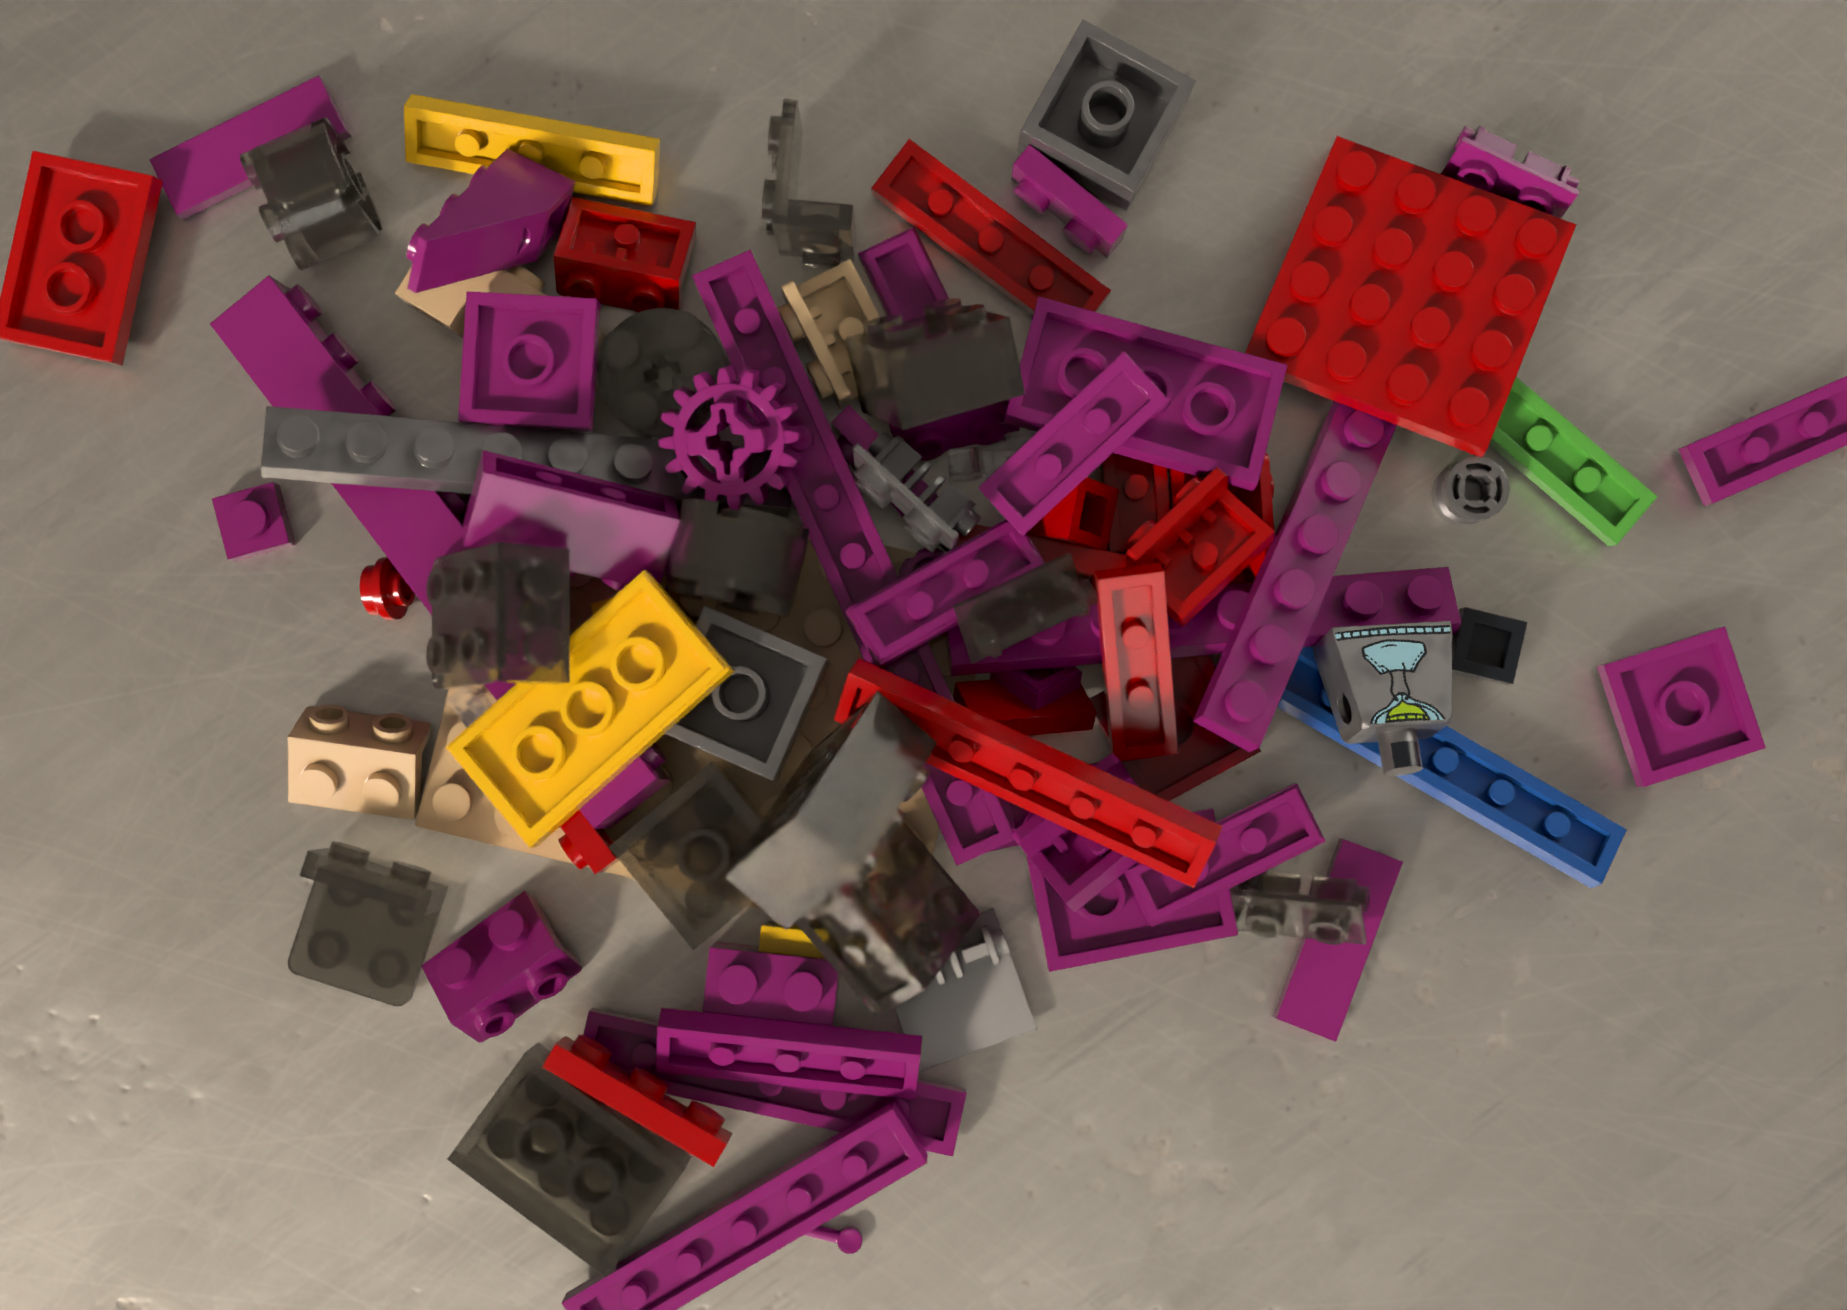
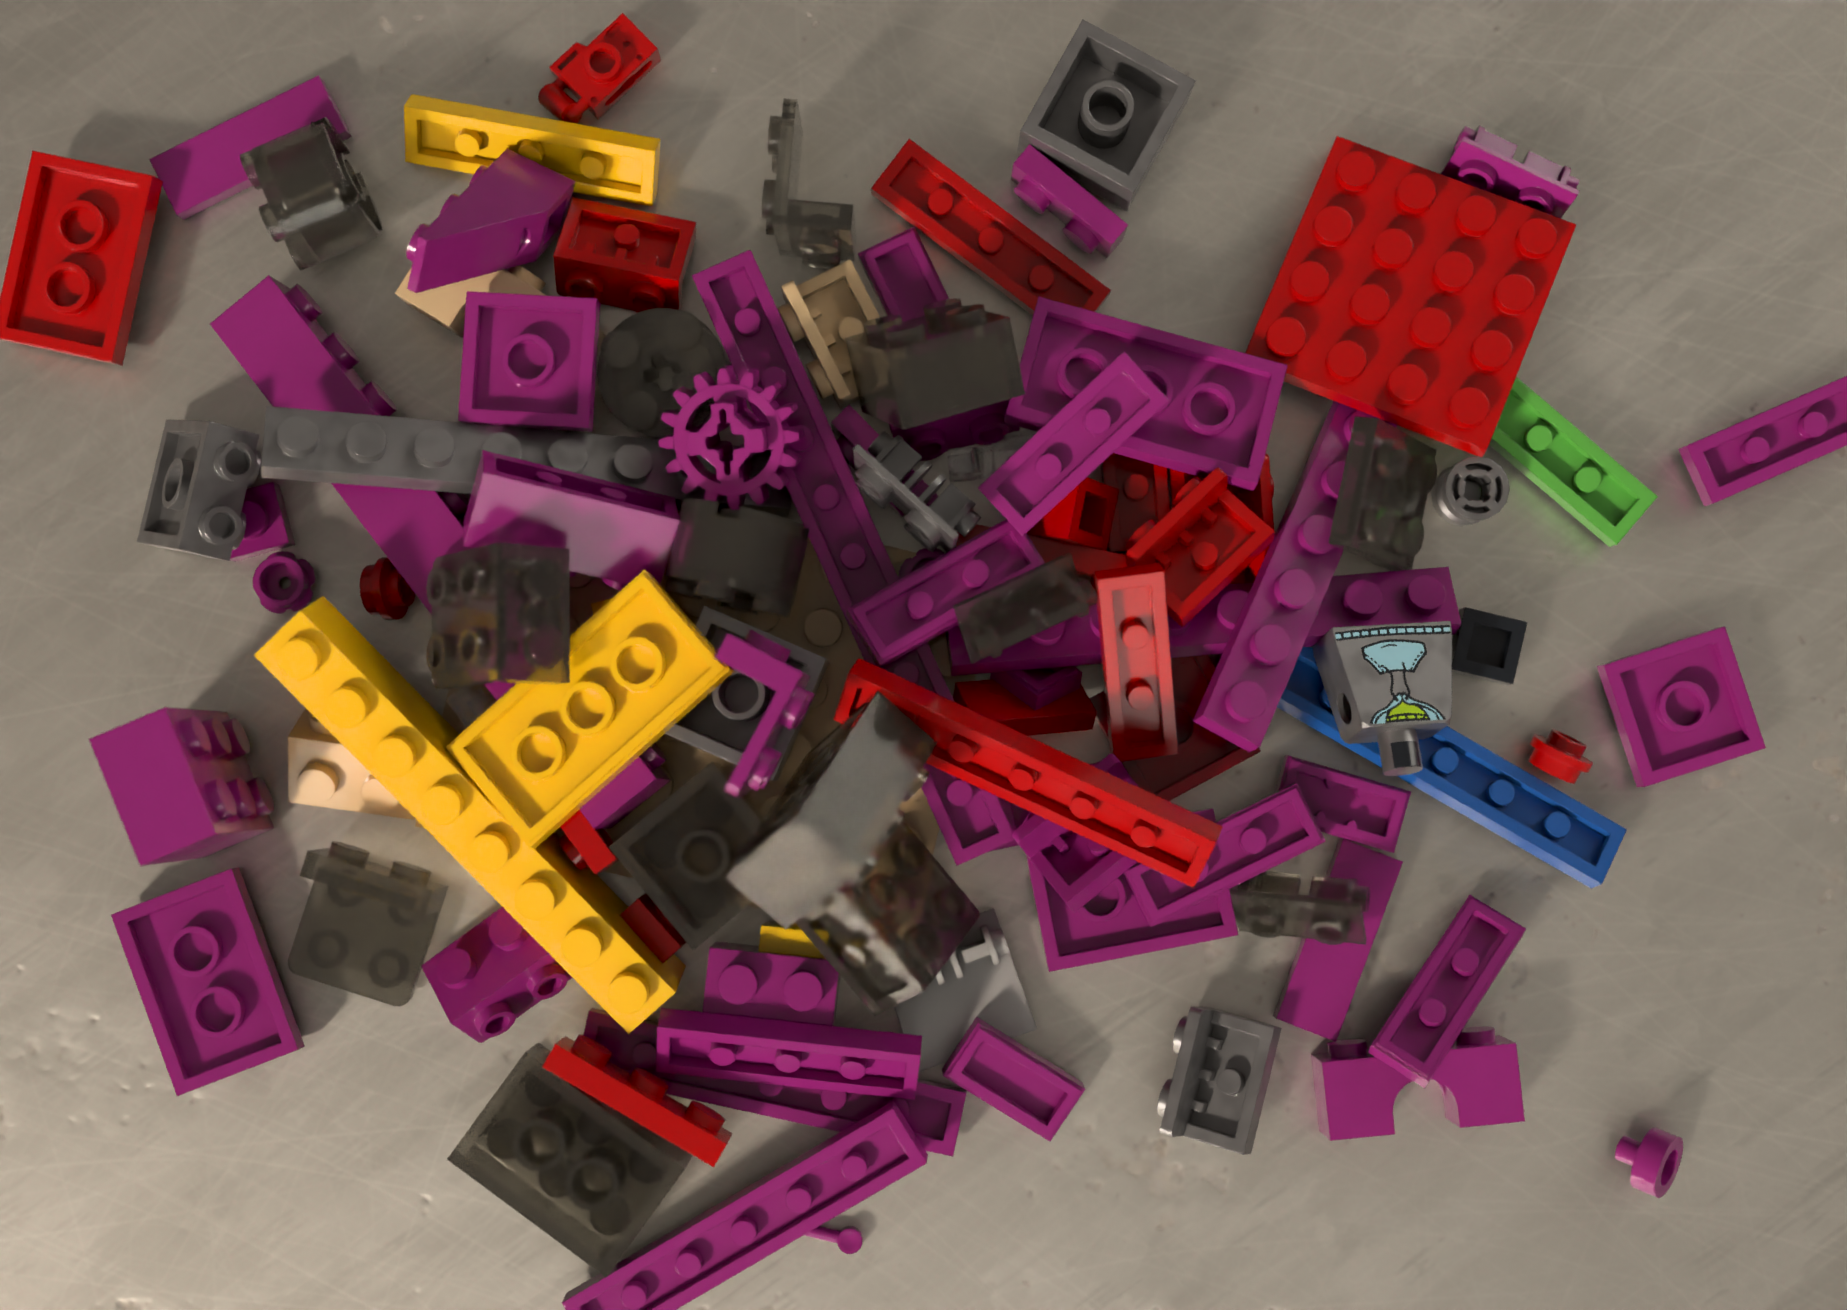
none -> magenta brick [89,707,274,866]
none -> magenta plate [111,867,305,1096]
none -> flat silver plate [137,419,261,561]
none -> magenta plate [253,551,316,614]
none -> yellow brick [254,596,686,1034]
none -> red piece [538,13,661,124]
none -> red plate [619,887,696,964]
none -> magenta bracket [715,629,815,797]
none -> magenta tile [942,1017,1085,1141]
none -> flat silver bracket [1157,1006,1282,1155]
none -> magenta plate [1274,755,1411,853]
none -> magenta arch [1311,1026,1525,1141]
none -> clear smoke plate [1328,416,1437,571]
none -> magenta tile [1368,895,1526,1089]
none -> red plate [1528,729,1593,784]
none -> magenta tile [1615,1127,1683,1198]

